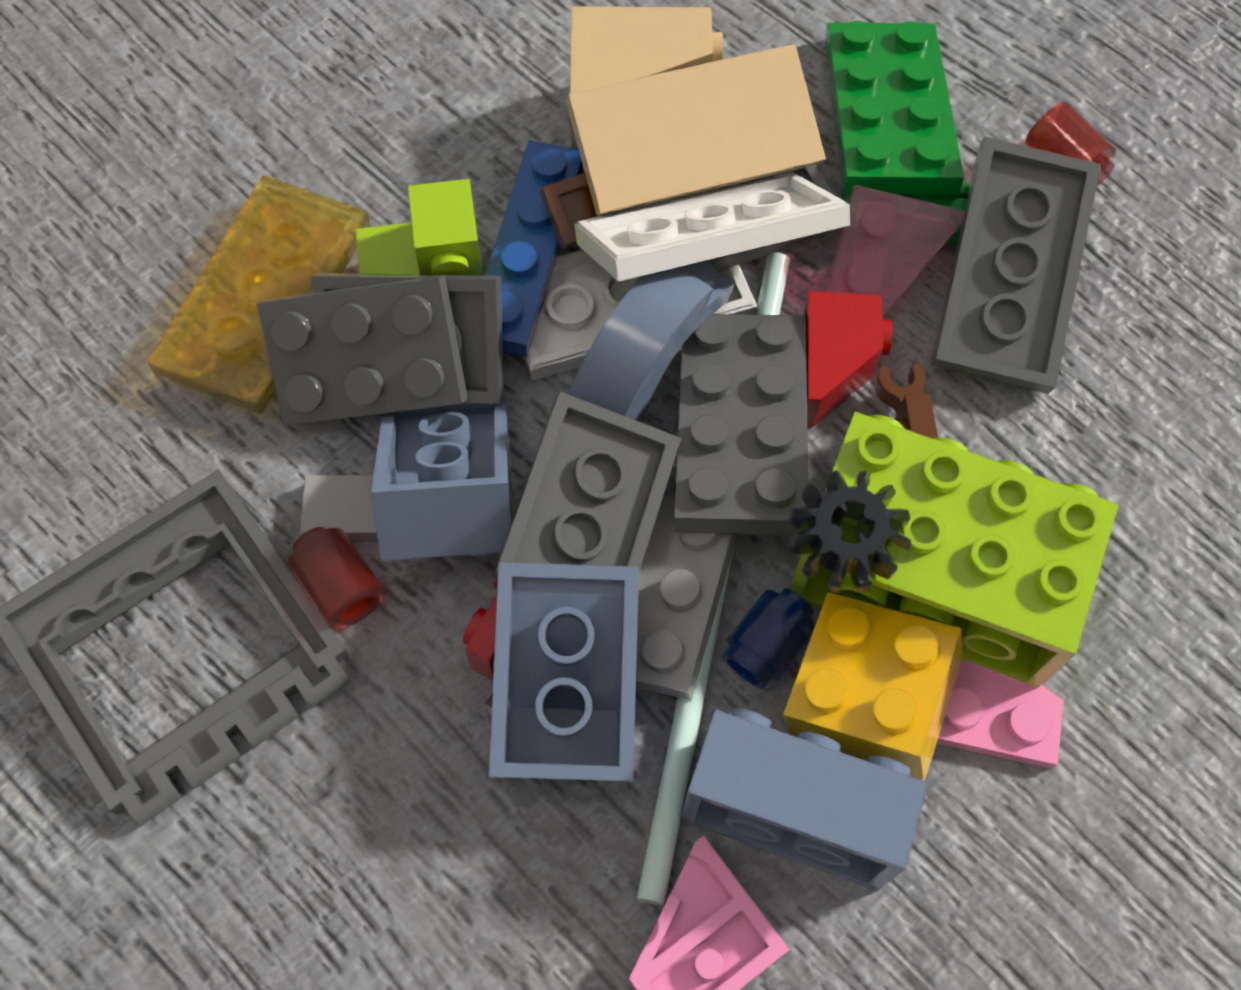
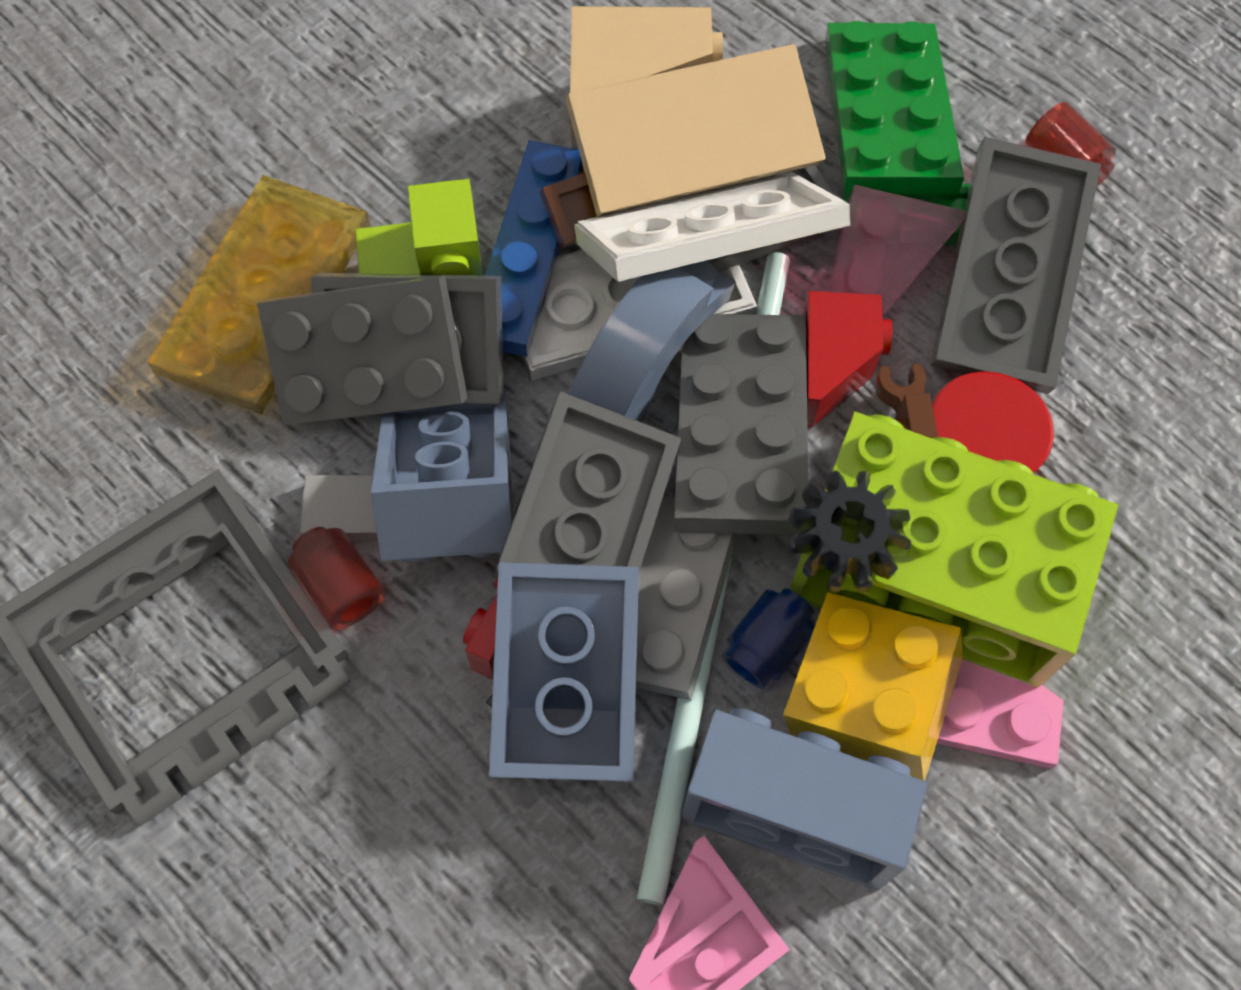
none -> red tile [932,371,1054,475]

